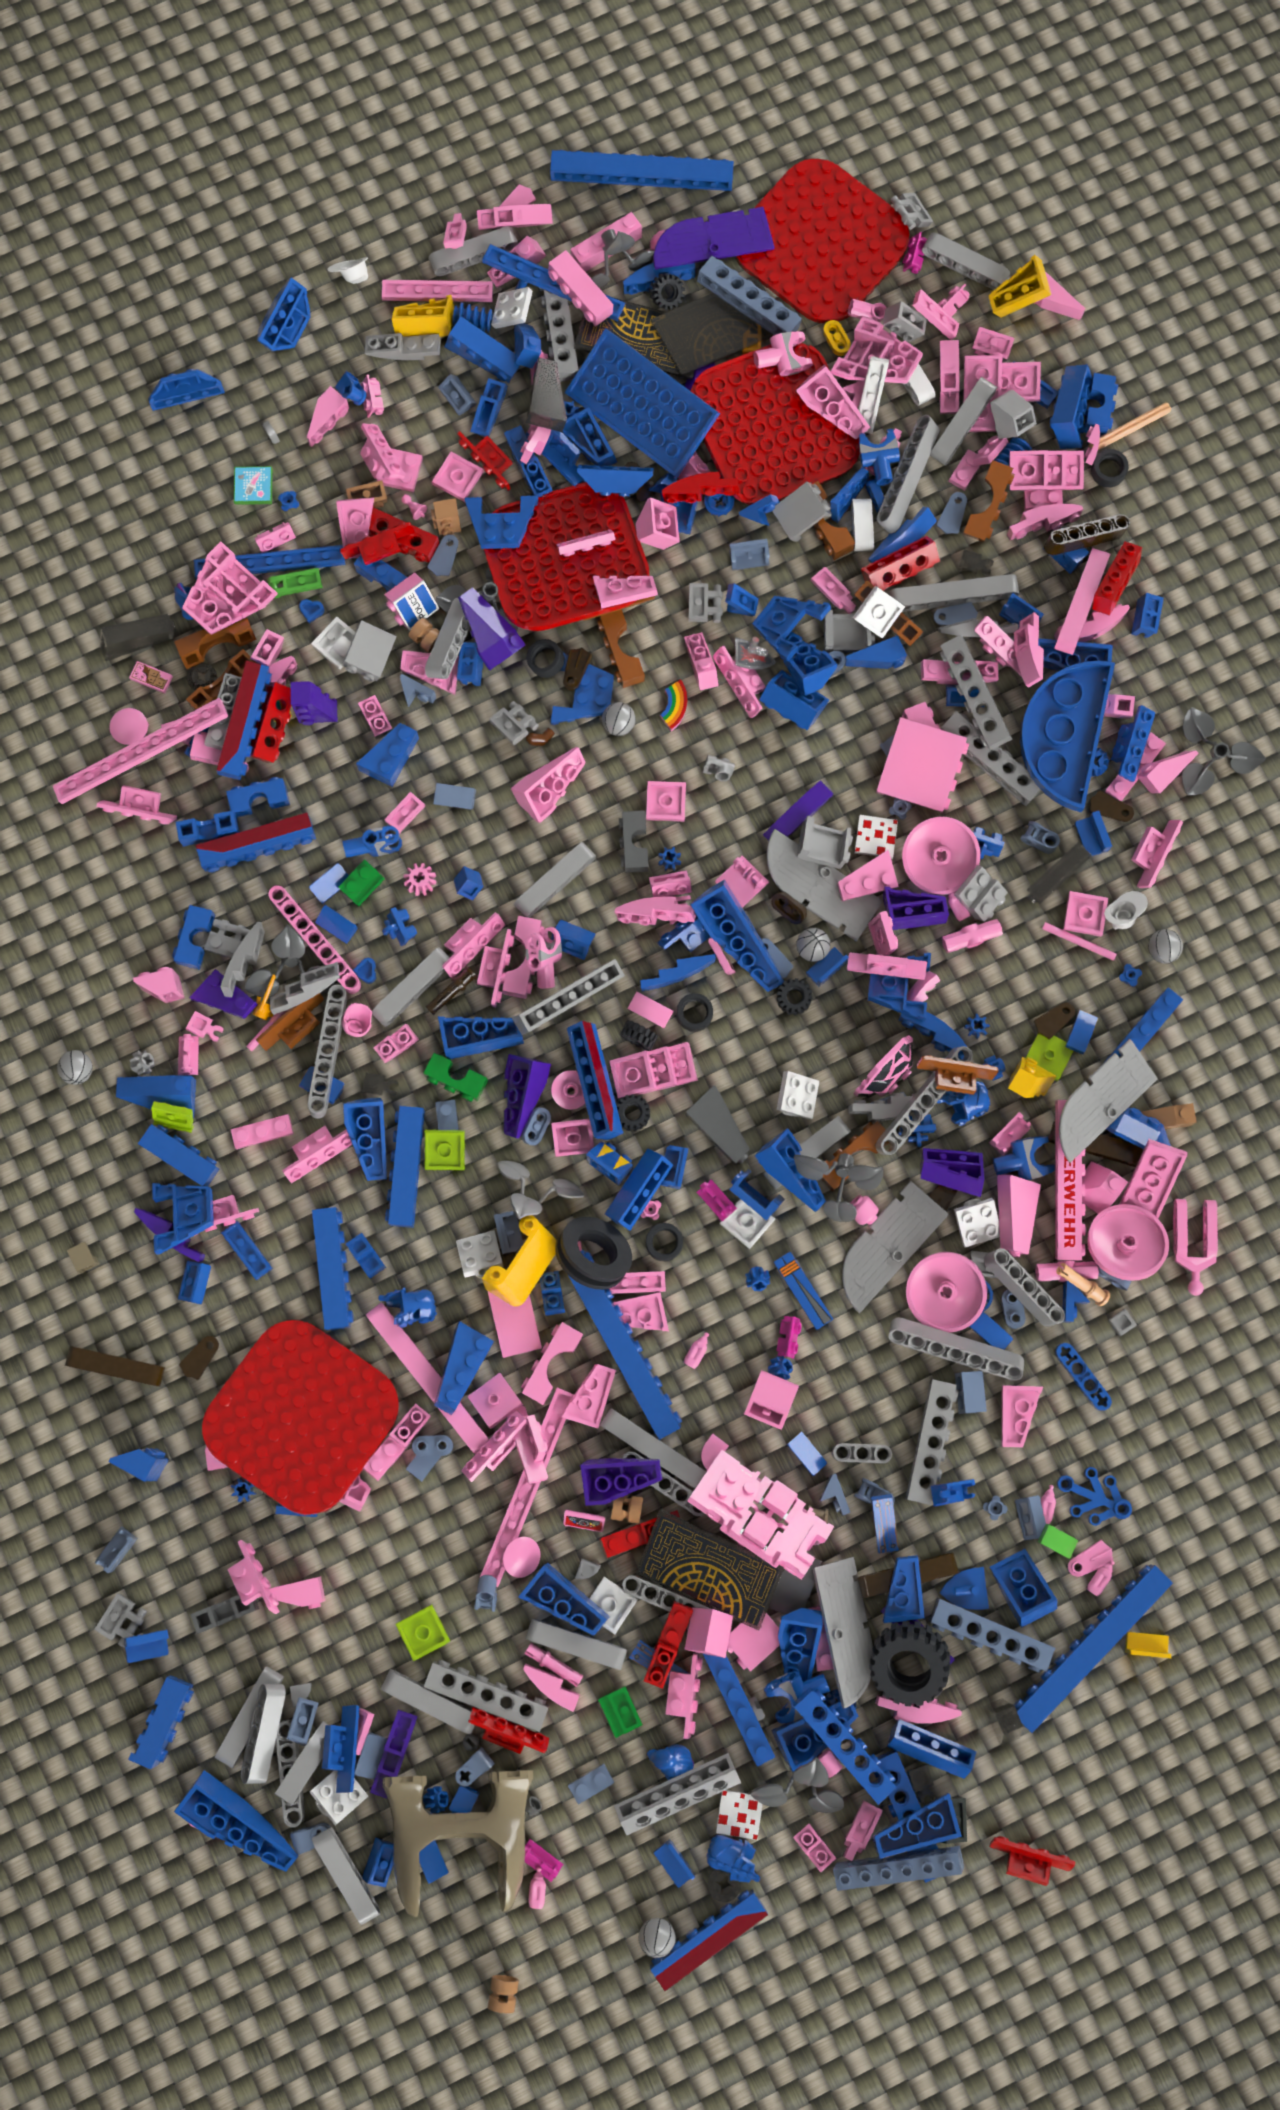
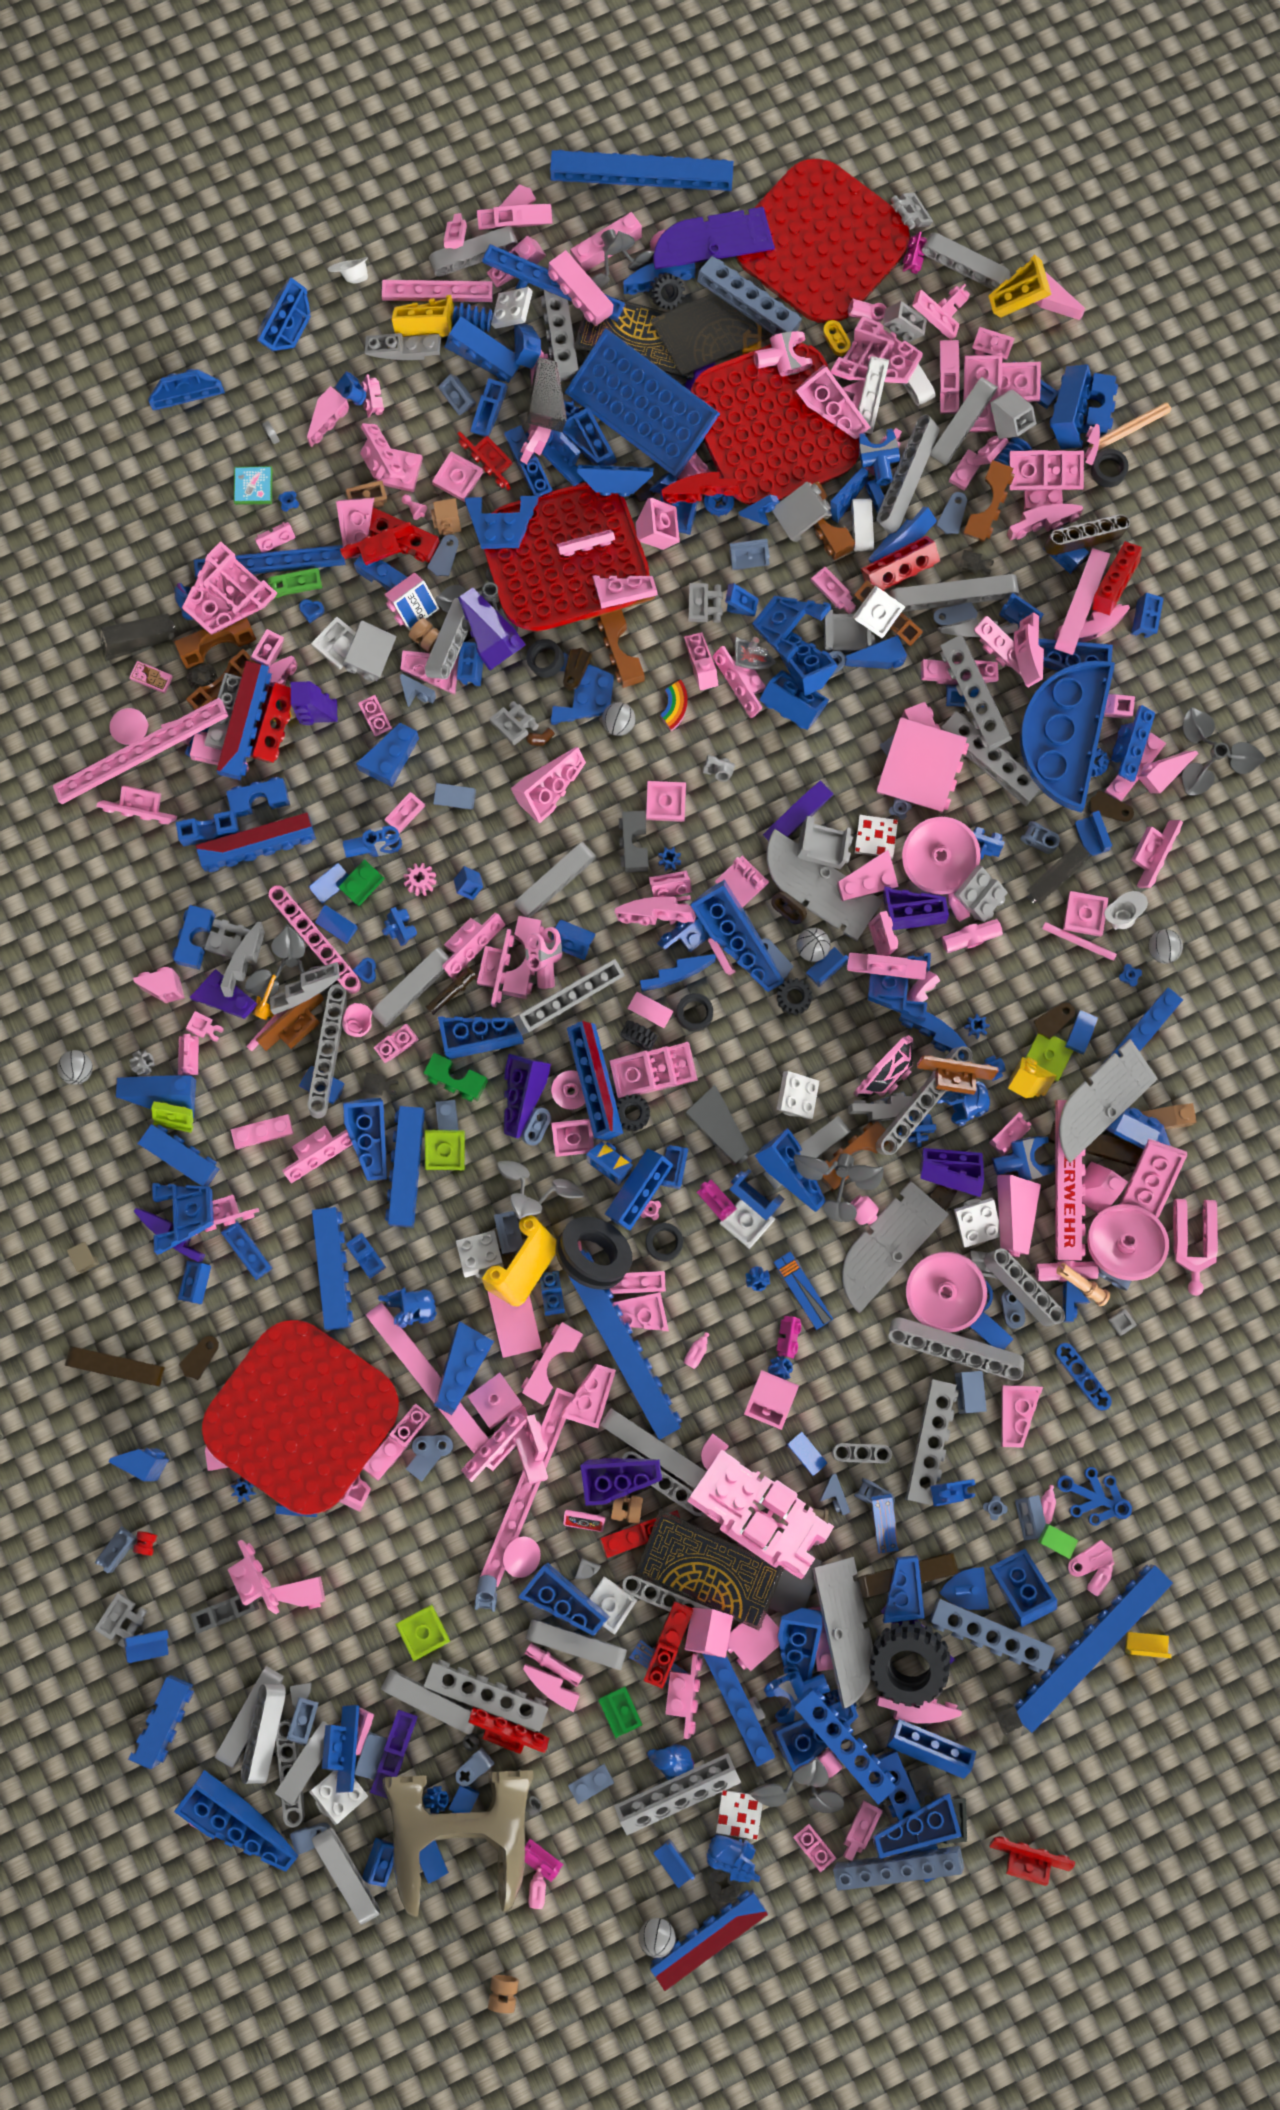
none -> red wheel [132,1531,158,1556]

